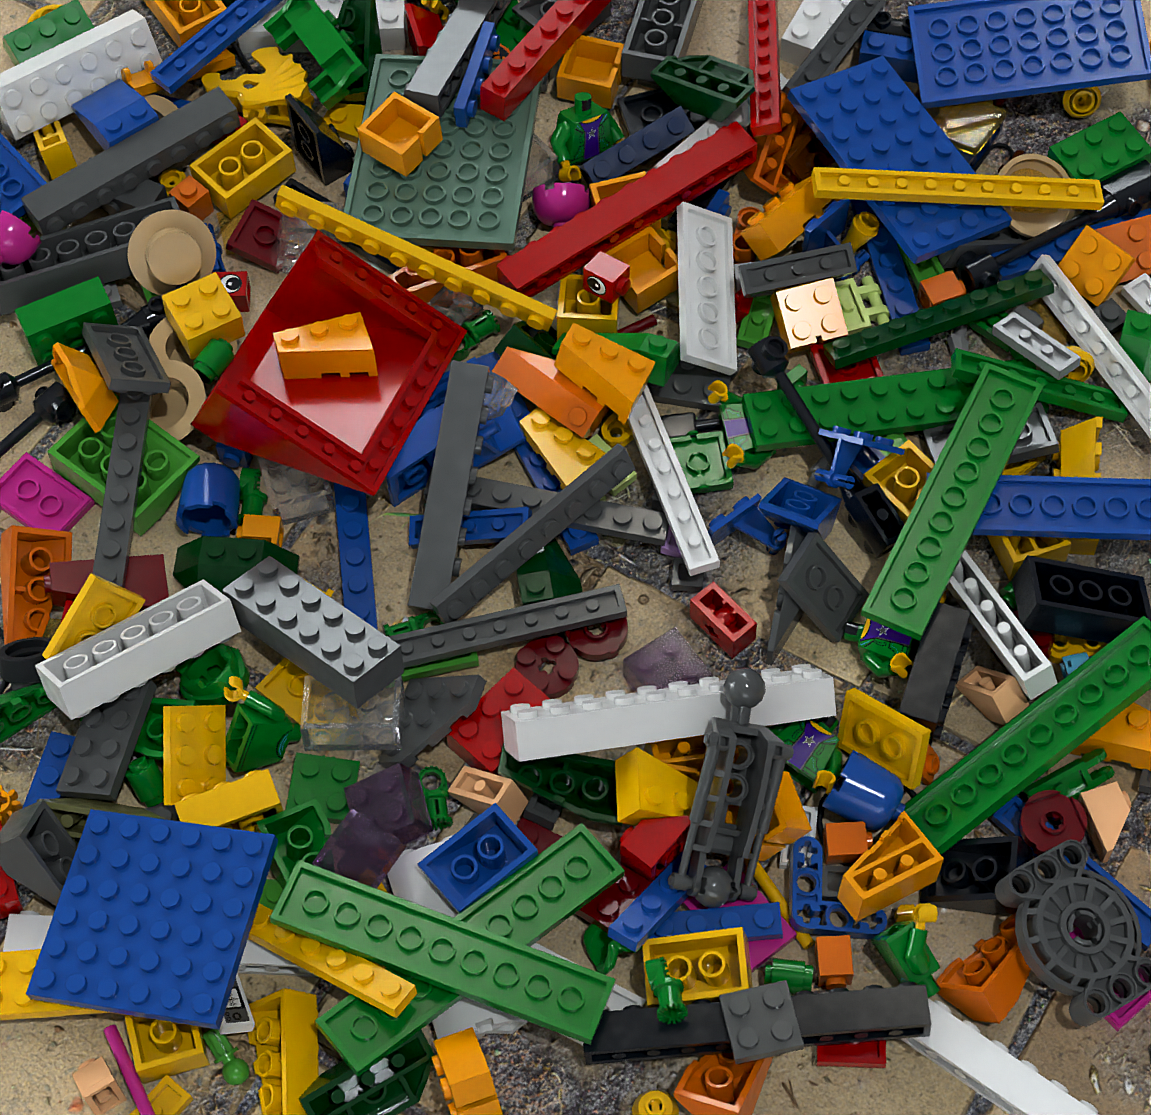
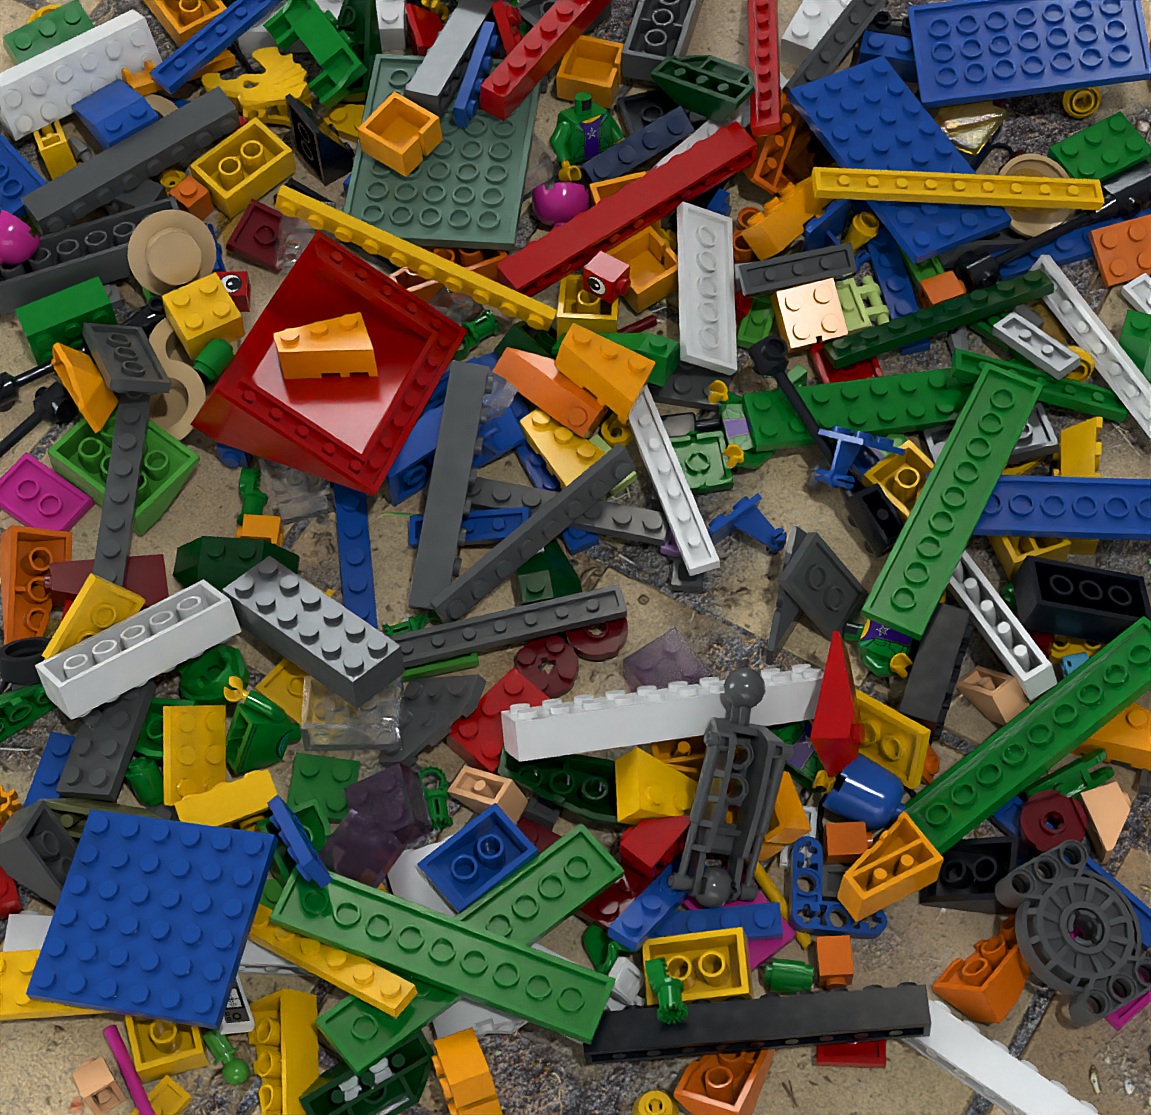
blue cylinder [176,463,241,537] -> none
red brick [690,581,757,659] -> none
dark grey plate [719,980,804,1064] -> none
blue slope [758,477,842,540] -> none
green torso [871,903,941,998] -> none
light orange plate [1058,225,1136,307] -> none
dark grey plate [1093,298,1126,335] -> none
none -> light grey bar [68,136,93,163]
none -> blue plate [268,795,333,888]
none -> red plate [491,0,526,56]
none -> white tile [608,957,645,1005]
none -> red wedge [810,631,865,777]

